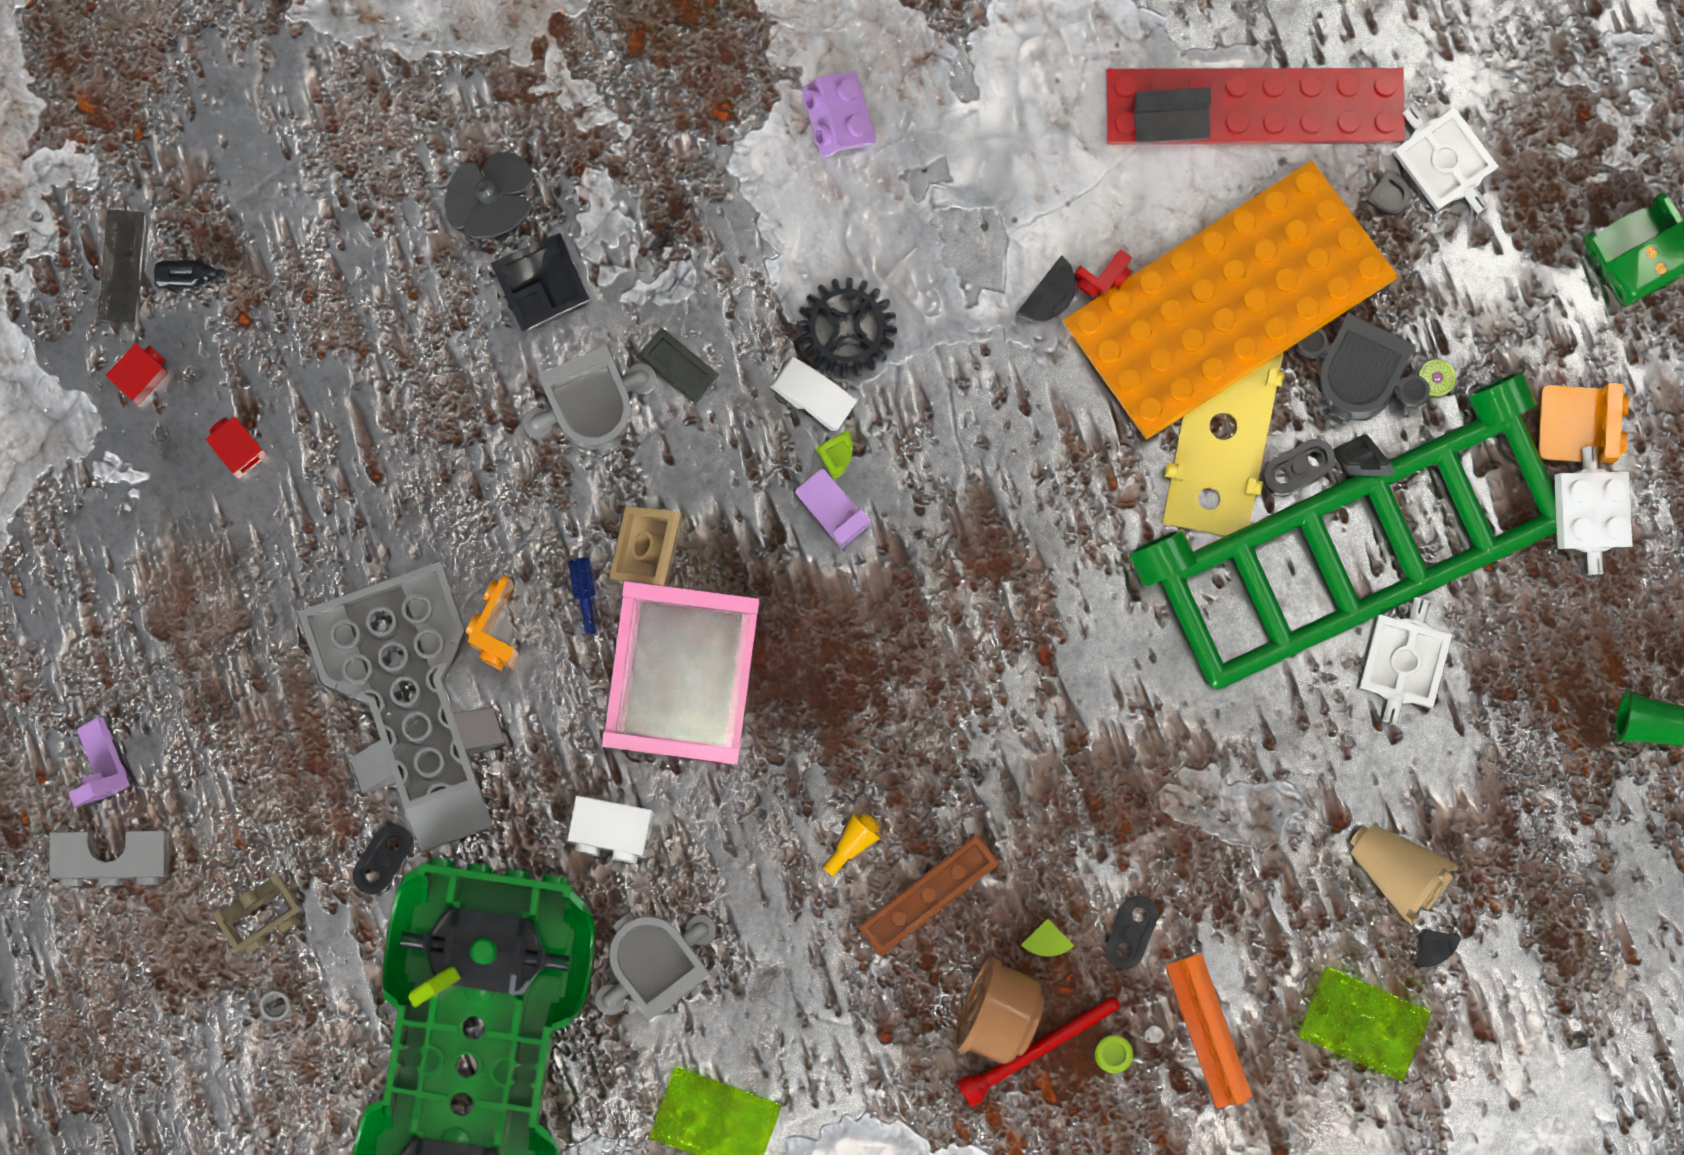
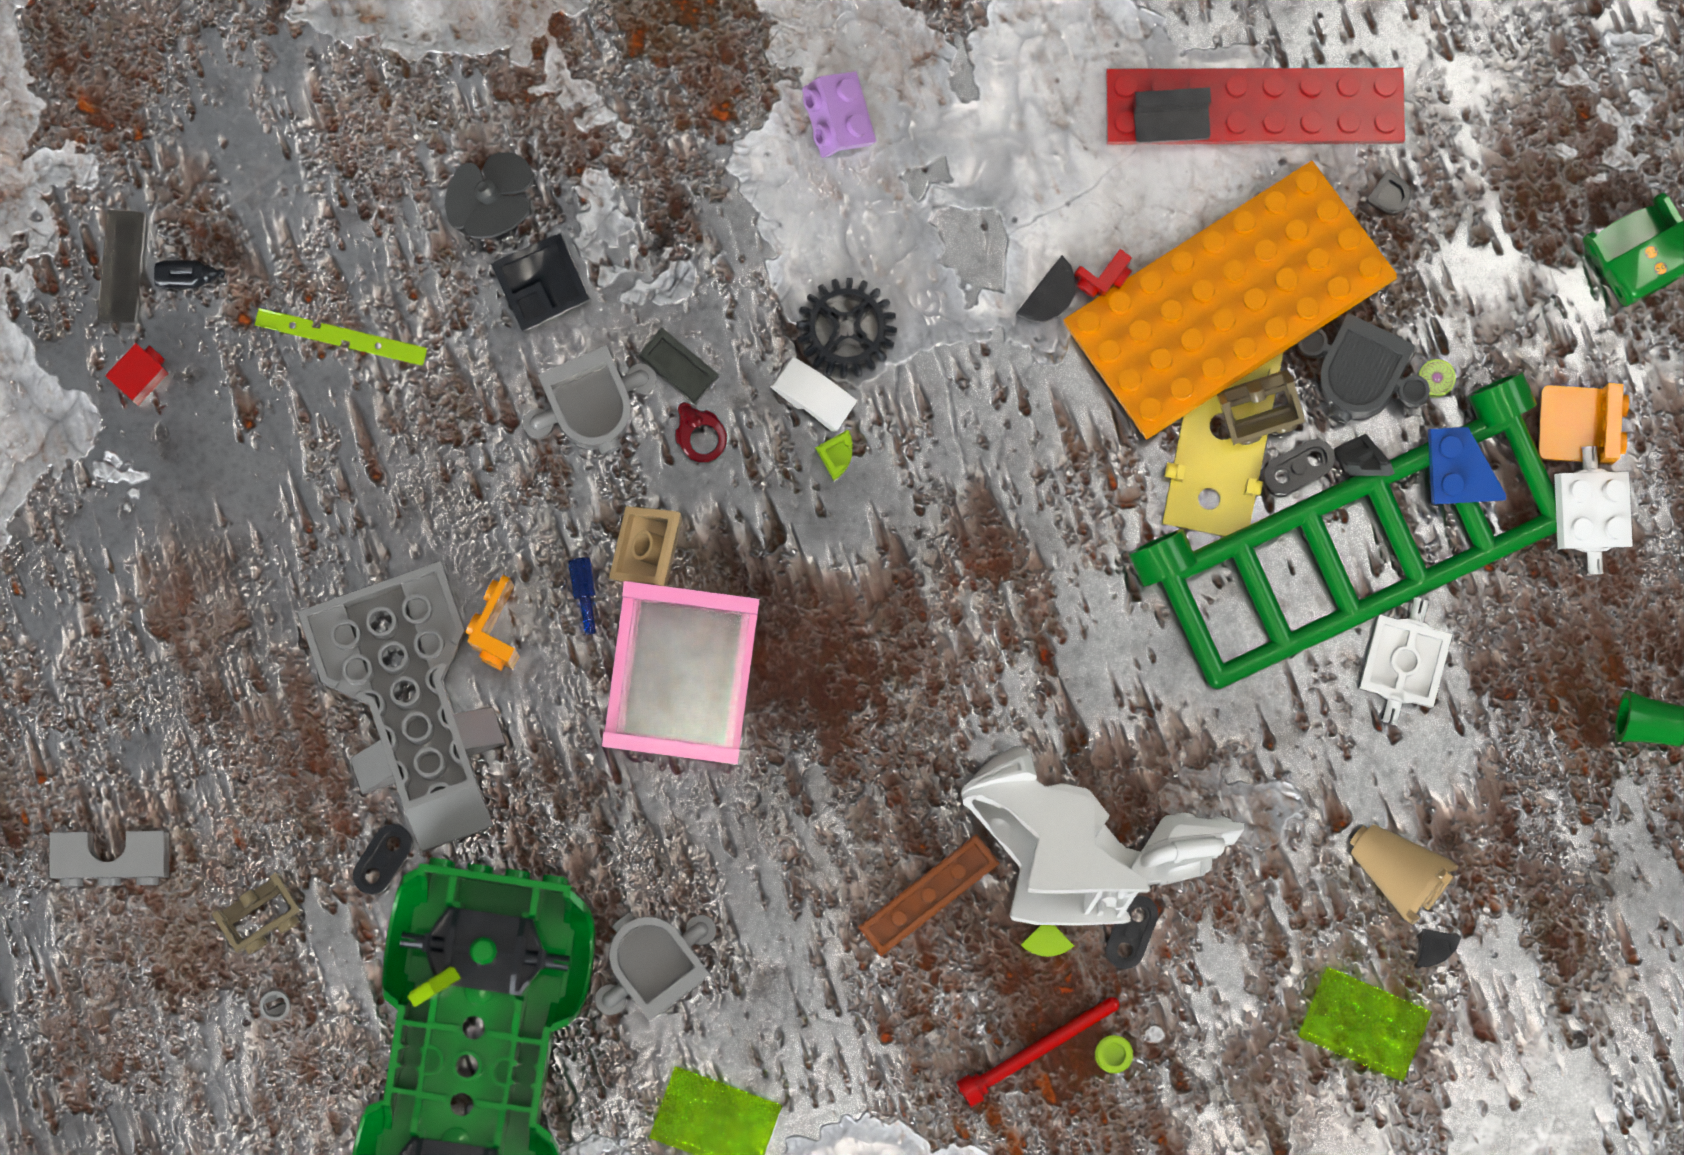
lavender bracket [69,717,130,807] -> none
red brick [205,416,267,479] -> none
white brick [567,796,655,864] -> none
lavender bracket [795,469,871,549] -> none
yellow cone [822,812,882,877] -> none
medium nougat wheel [953,956,1044,1064] -> none
orange fence [1165,952,1253,1109] -> none
white plate [1393,104,1499,215] -> none
none -> lime piece [254,308,427,366]
none -> dark red piece [675,402,727,462]
none -> white piece [962,746,1244,925]
none -> dark tan window [1217,369,1306,445]
none -> blue wing [1428,427,1506,505]

